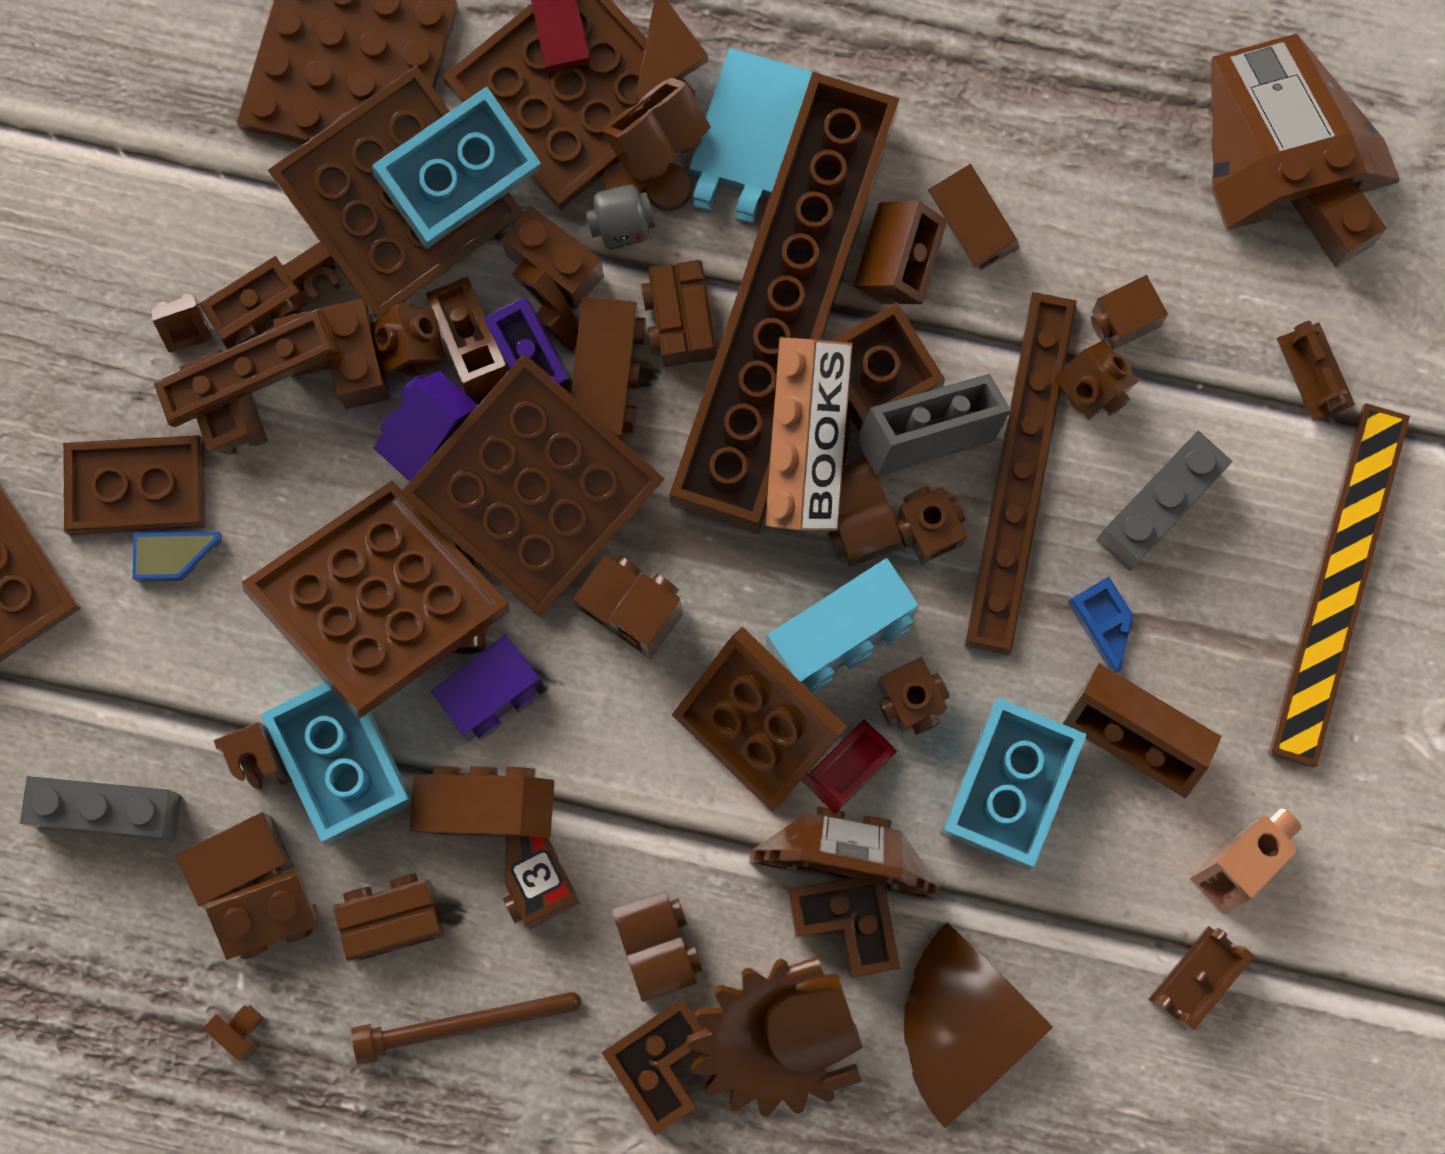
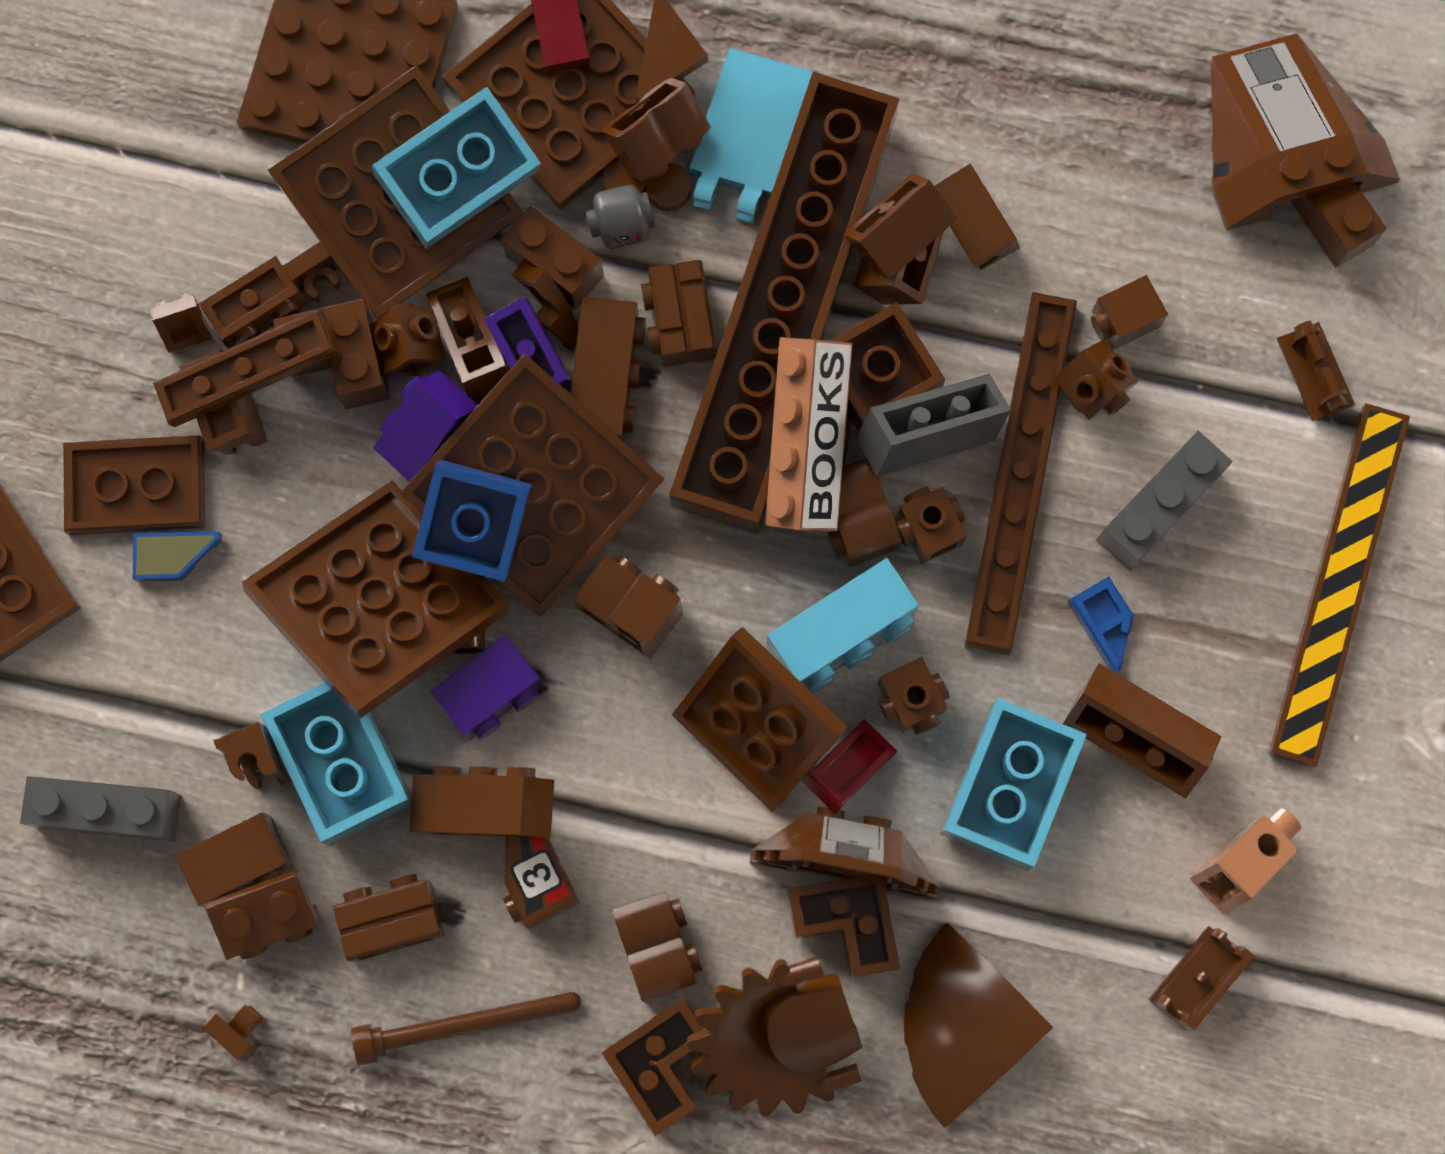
none -> blue brick [412,460,532,582]
none -> reddish brown hinge [844,173,958,280]

